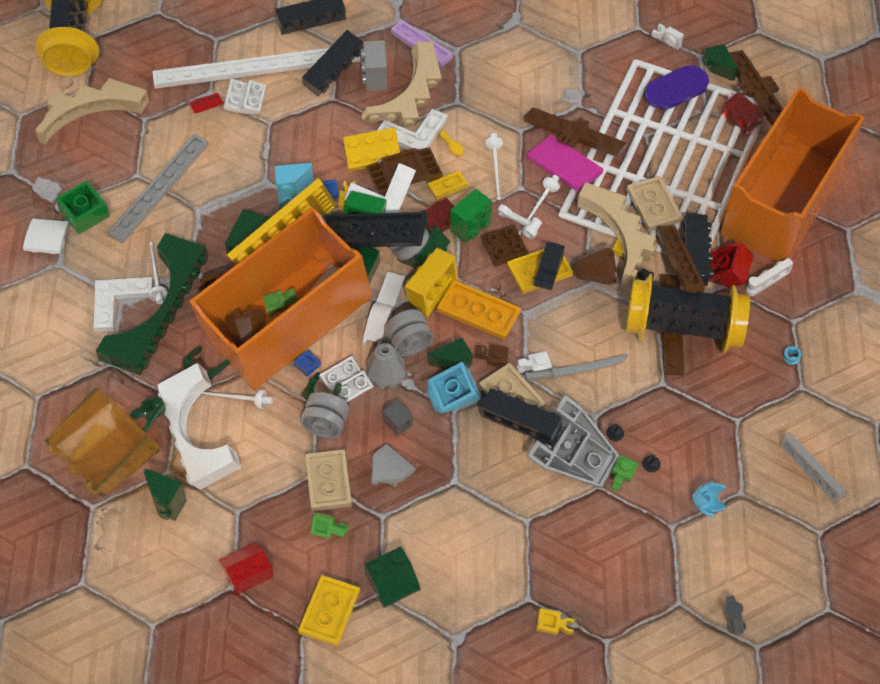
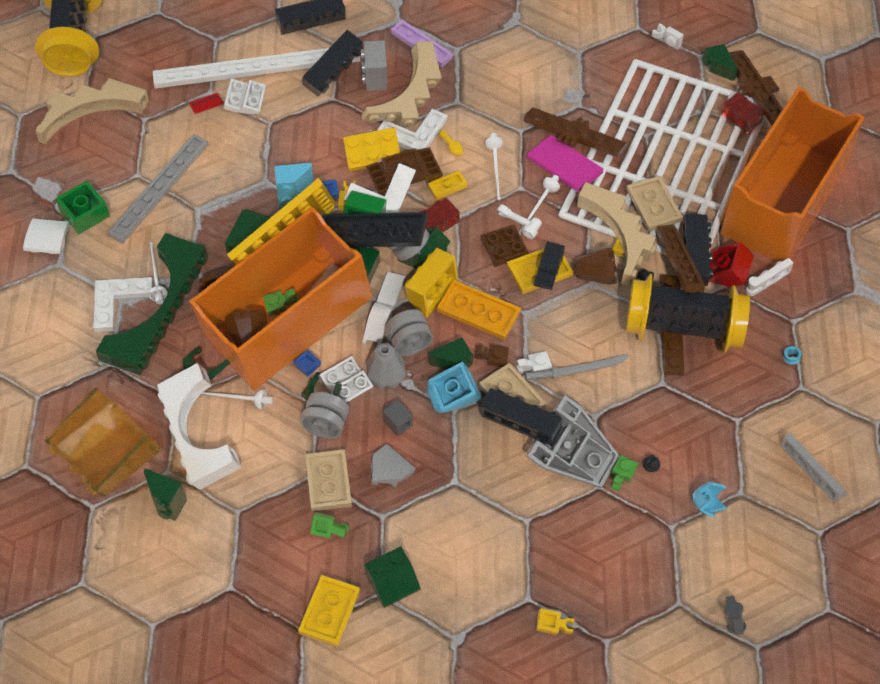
dark green helmet [130,397,166,433] -> none
red slope [219,542,274,595] -> none
green brick [450,189,492,243] -> none
black piece [607,424,624,441] -> none
dark purple tile [645,66,709,110] -> none

